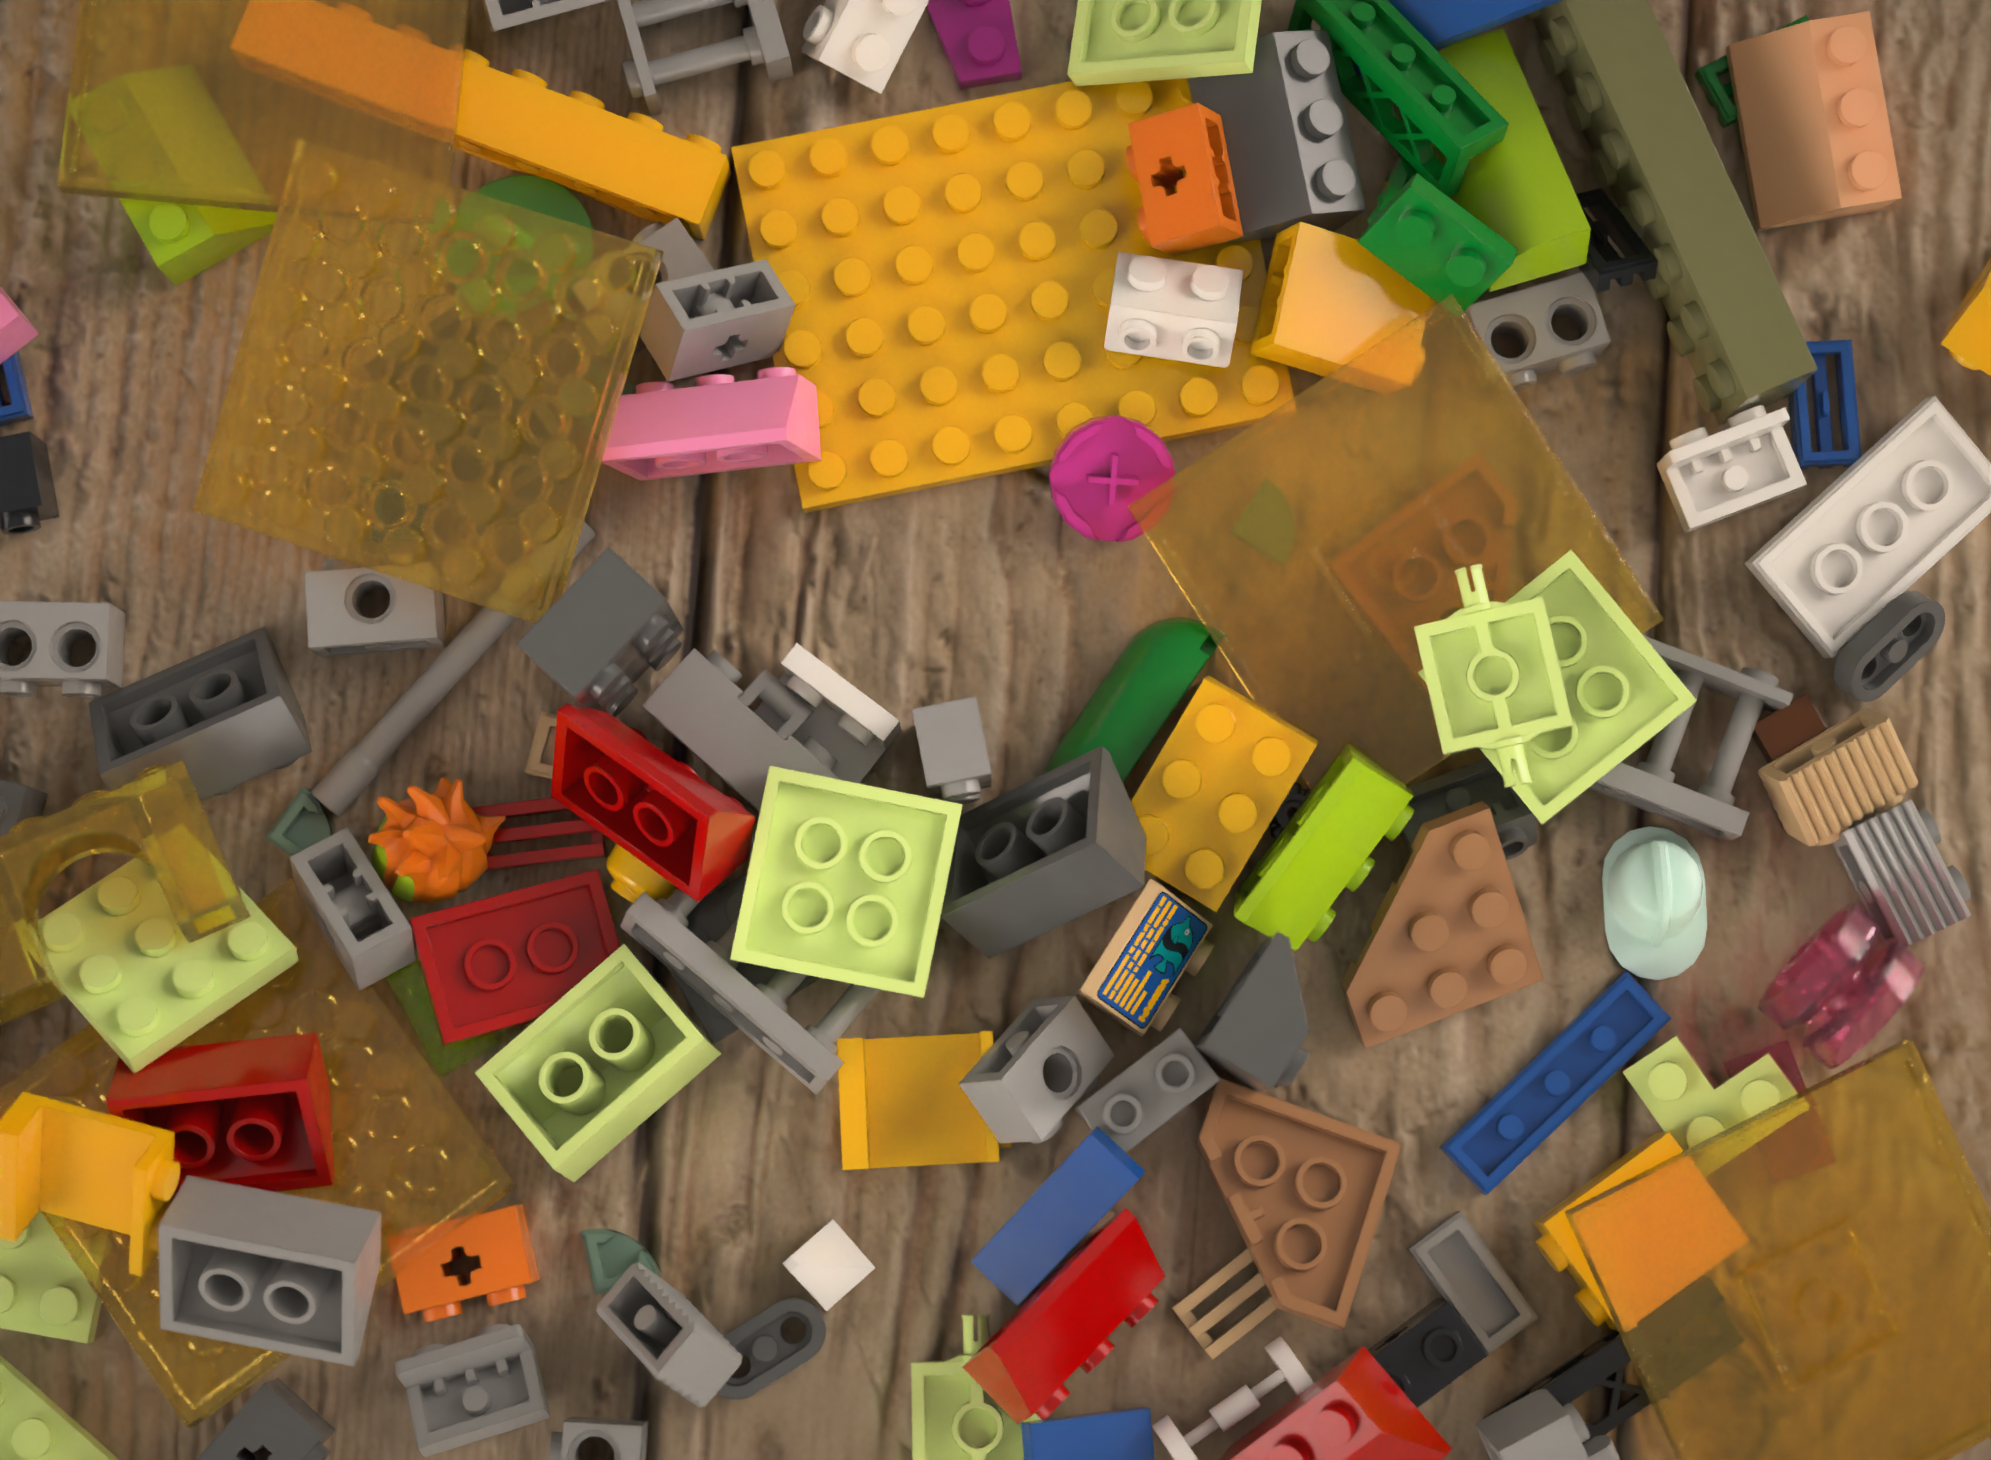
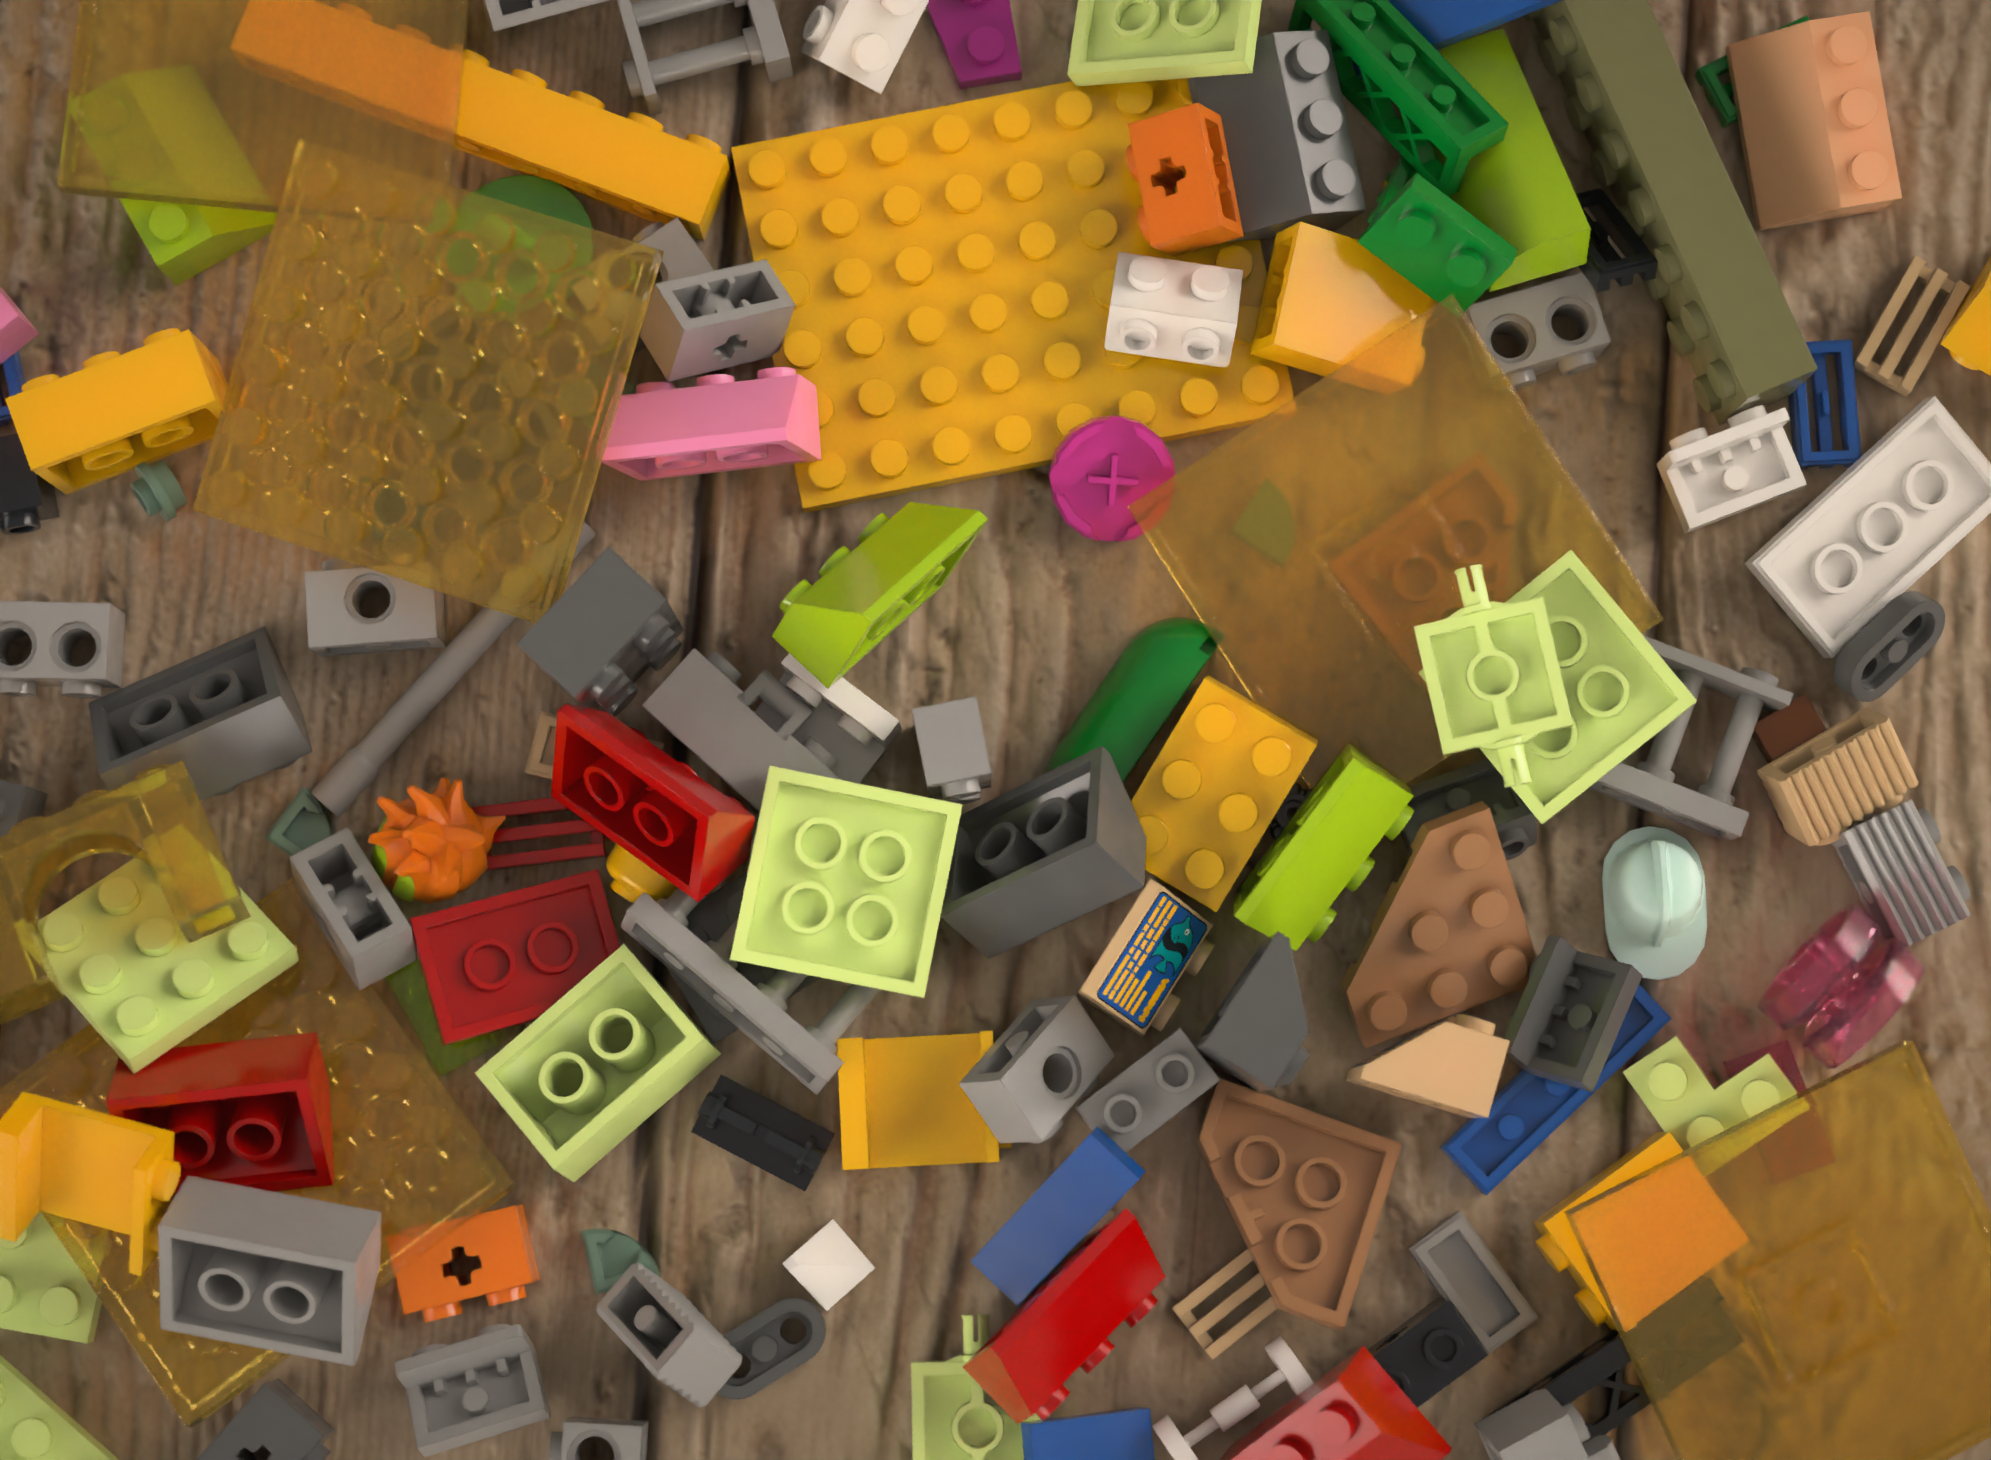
none -> yellow brick [5,328,243,495]
none -> sand green plate [130,460,187,522]
none -> black hinge [691,1074,835,1191]
none -> lime slope [772,502,988,689]
none -> tan slope [1346,1014,1510,1118]
none -> dark grey bracket [1503,935,1643,1092]
none -> tan tile [1853,255,1970,397]

